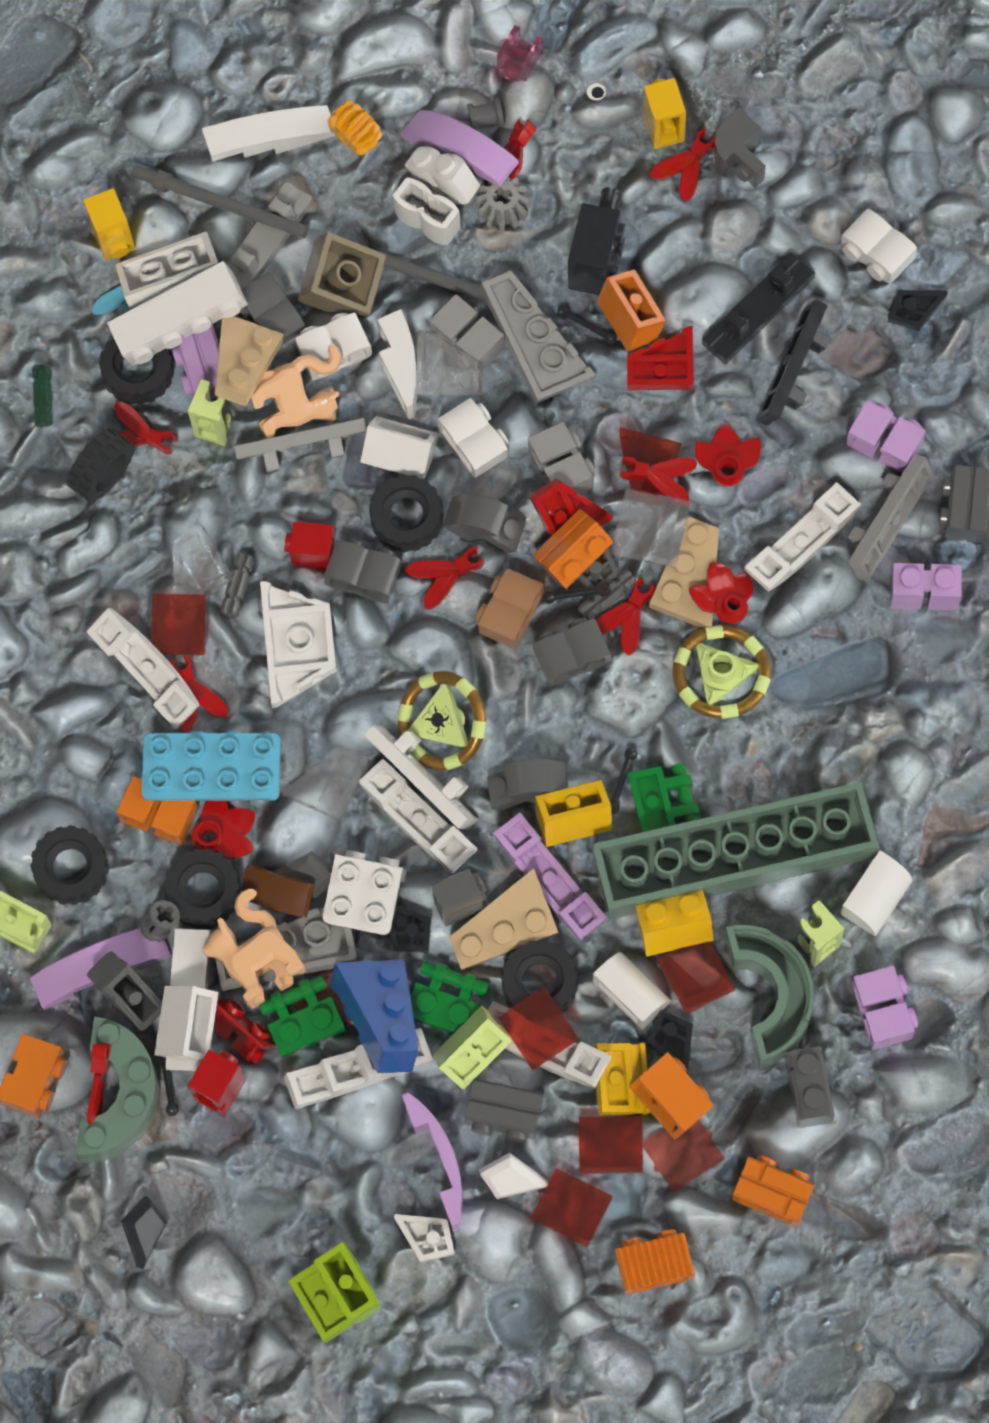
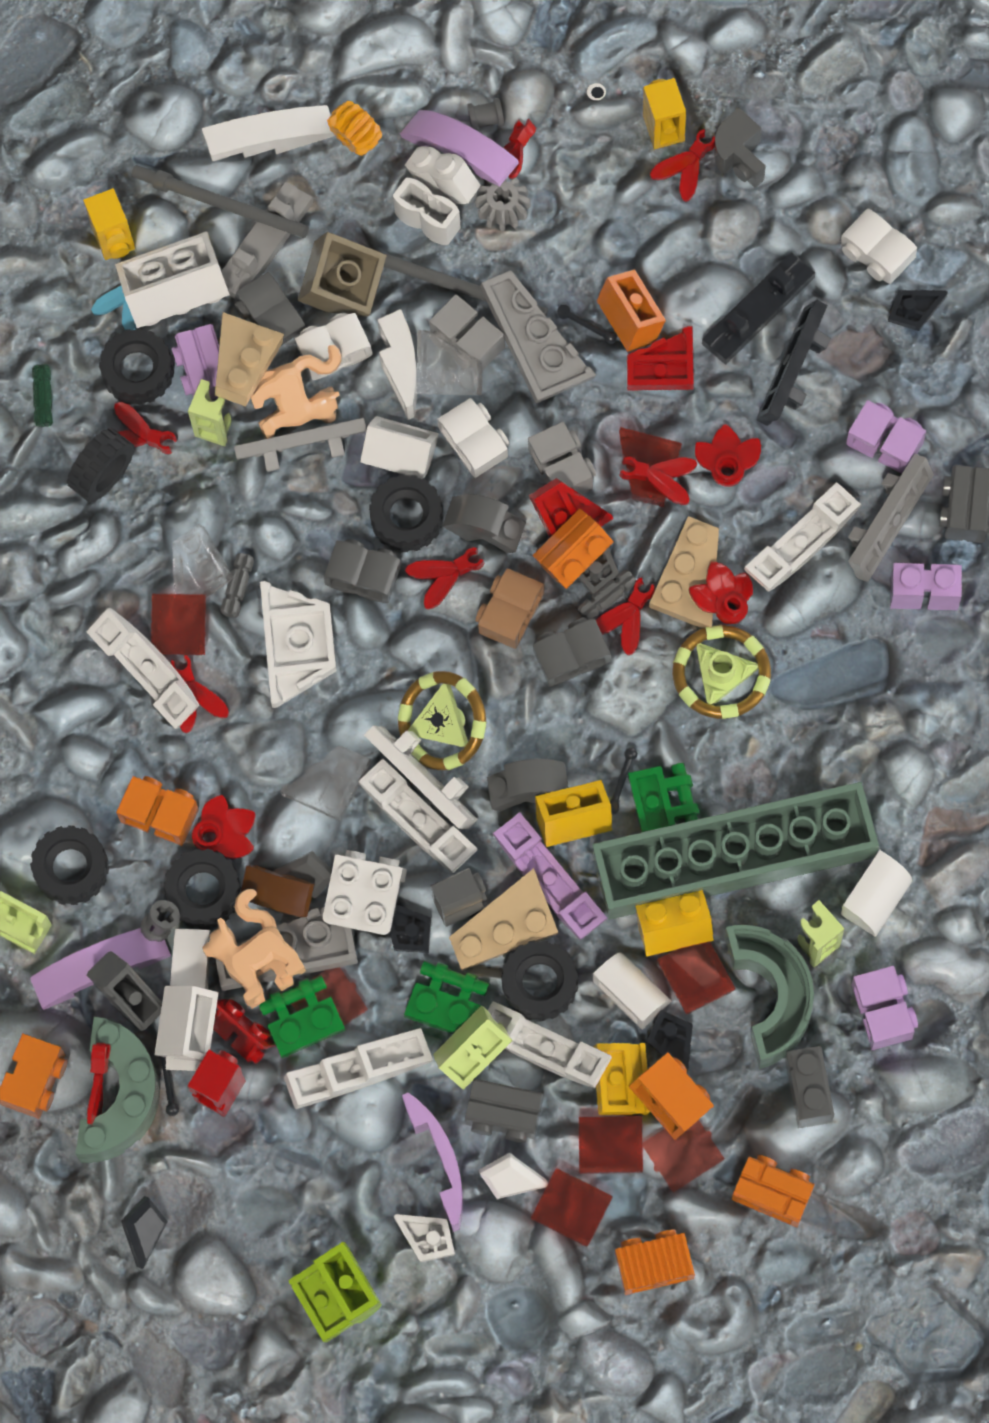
white brick [107,261,248,366] -> none
medium azure bracket [142,731,281,801] -> none
red brick [284,521,336,568] -> none
blue wedge [330,960,419,1073] -> none
clear pink window [497,25,543,82] -> none
clear red piece [498,987,580,1071] -> none
black hinge [543,582,611,604] -> none
black brick [568,187,626,295] -> none
clear slope [611,489,691,568] -> none

